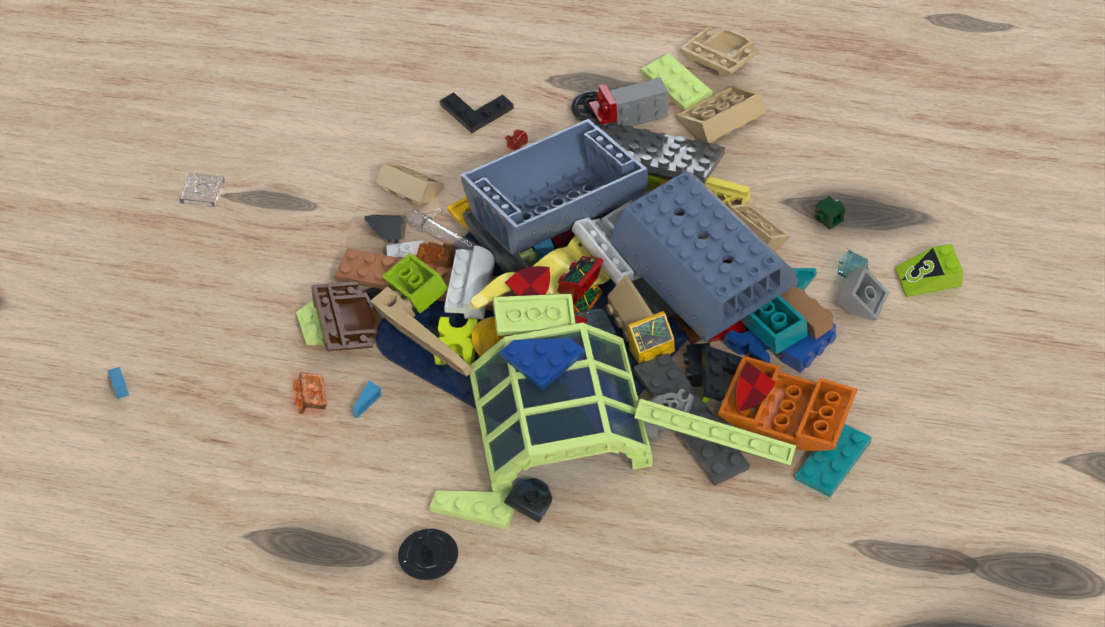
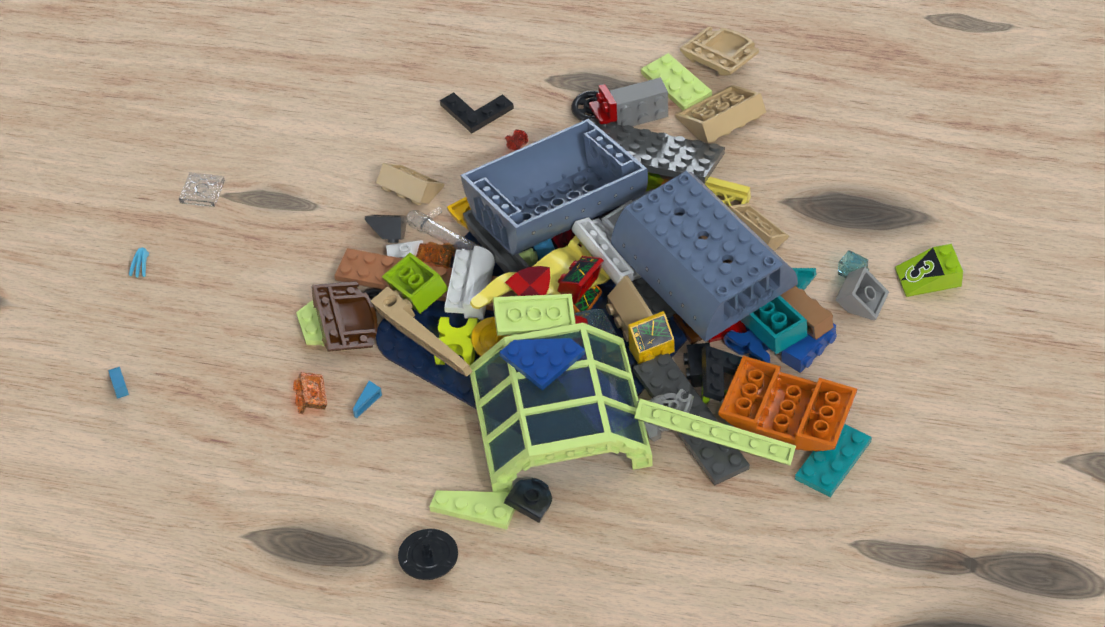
shield [735,361,776,412] -> none
dark green brick [815,196,845,230] -> none
none -> medium azure piece [129,247,149,278]

